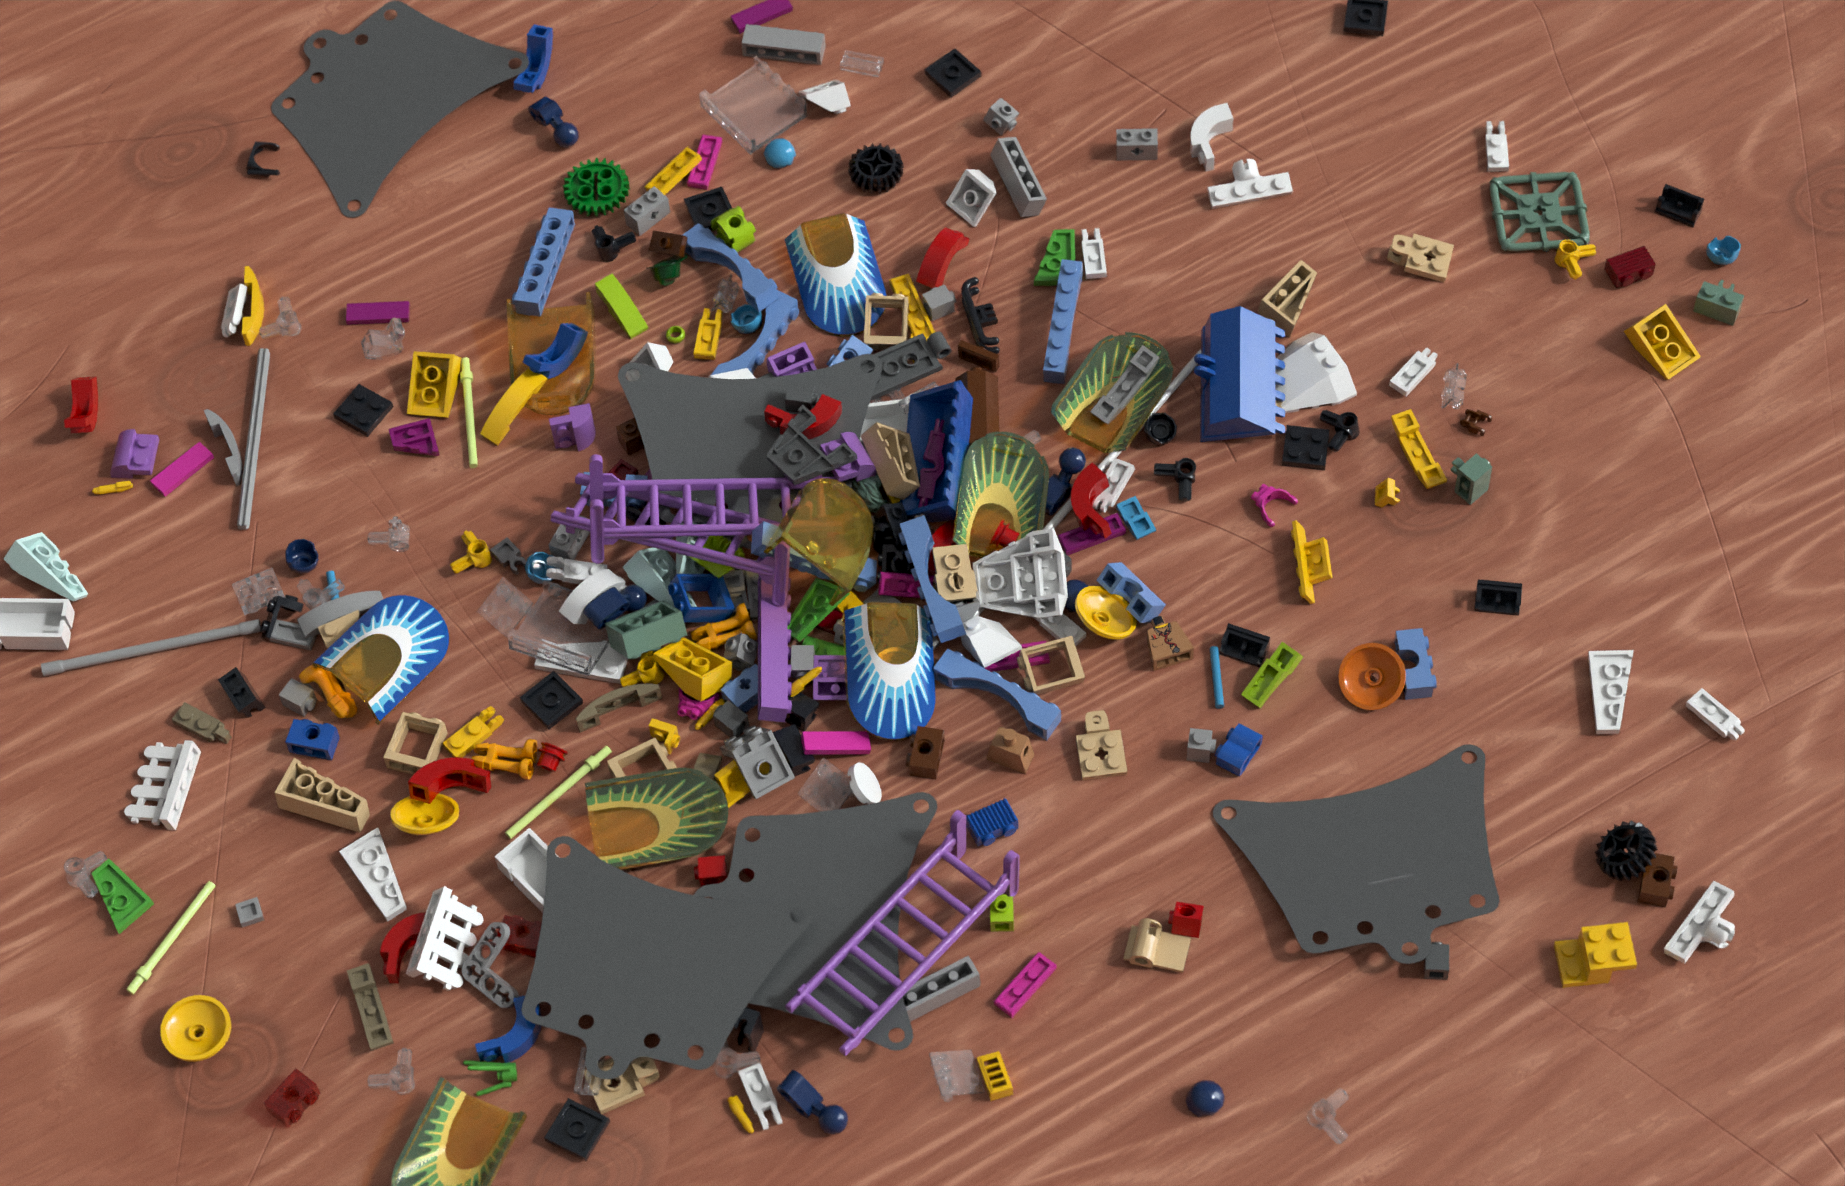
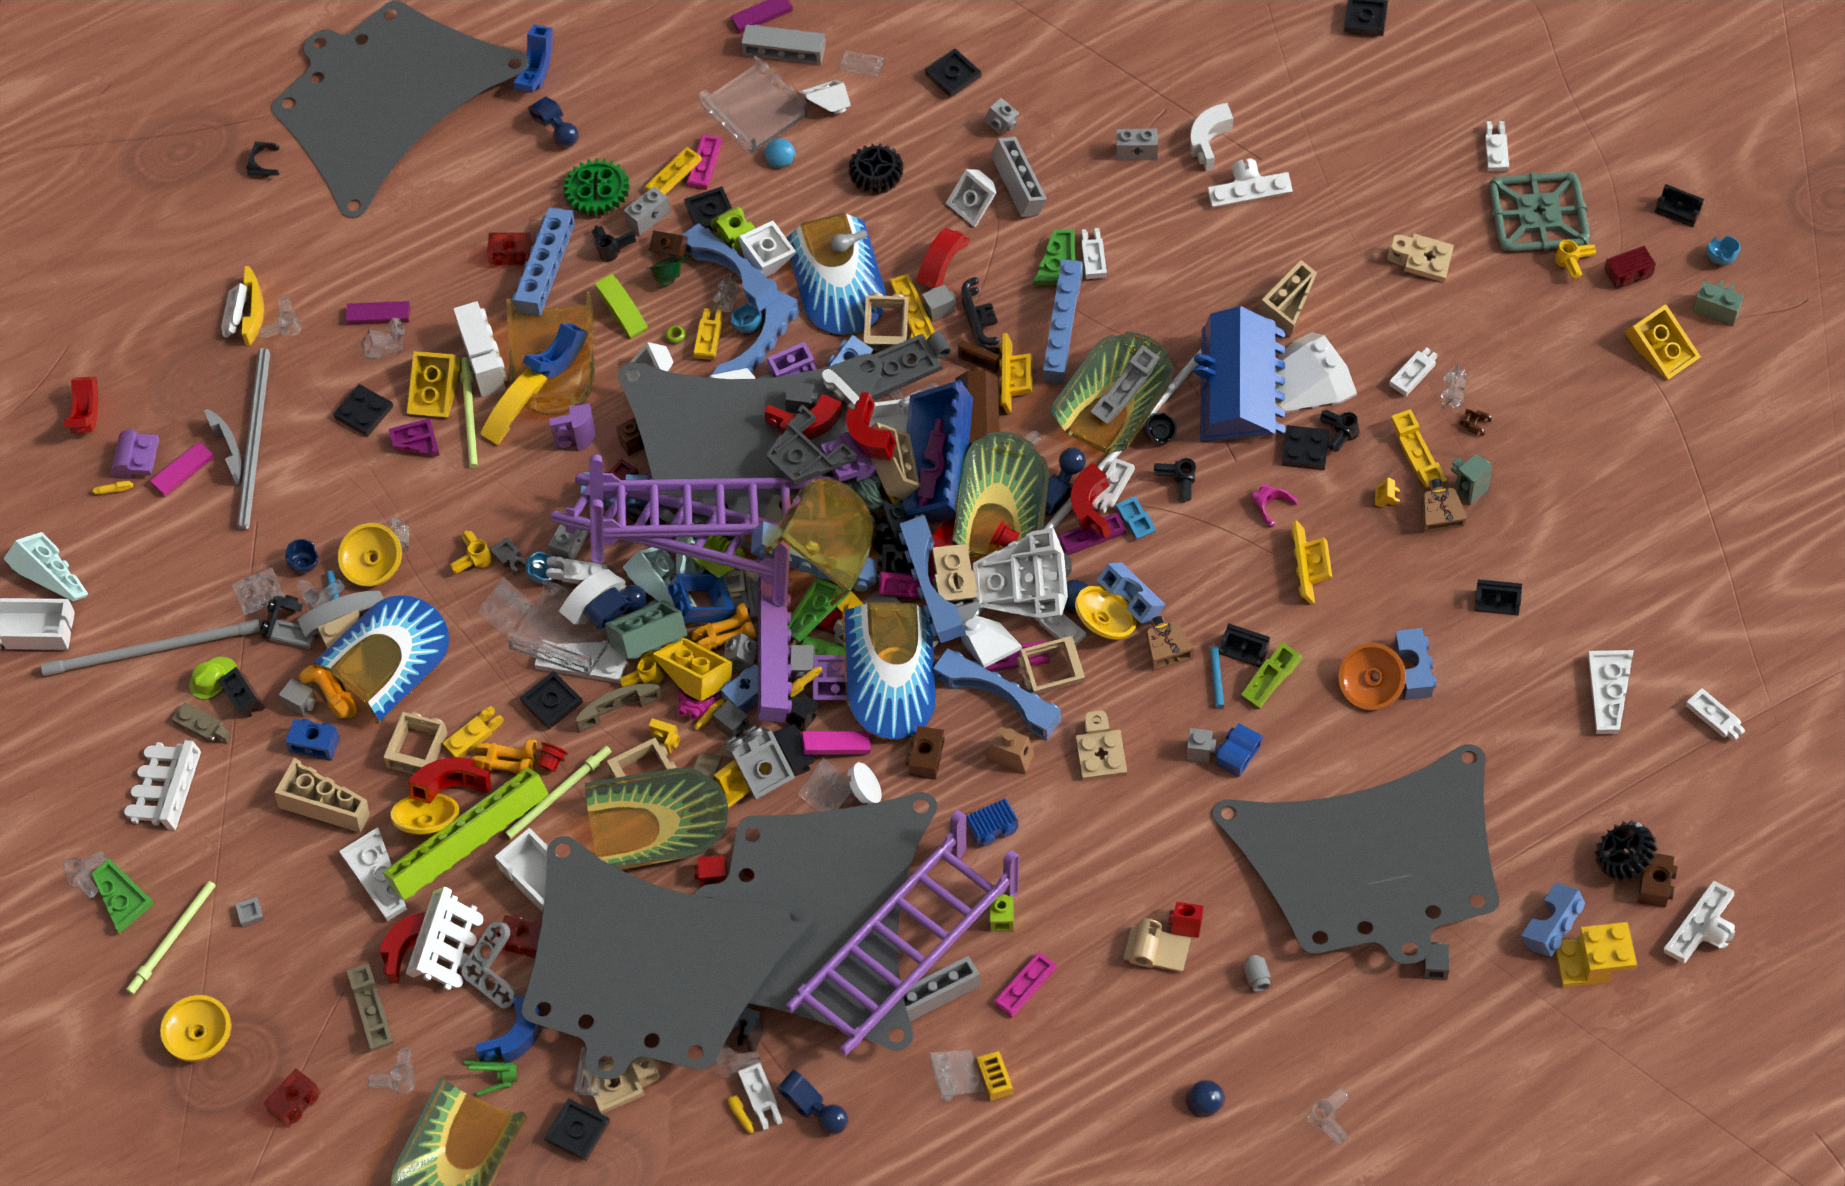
none -> lime piece [189,657,237,699]
none -> yellow dish [338,523,402,587]
none -> lime brick [382,767,549,900]
none -> white piece [453,301,508,397]
none -> clear red brick [487,232,532,266]
none -> white slope [739,221,796,277]
none -> white hinge [821,369,859,409]
none -> light grey piece [830,230,867,253]
none -> red arch [846,392,896,461]
none -> yellow bracket [999,333,1033,414]
none -> light grey brick [1242,955,1272,992]
none -> medium nougat torso [1422,479,1467,533]
none -> medium blue arch [1521,883,1585,957]

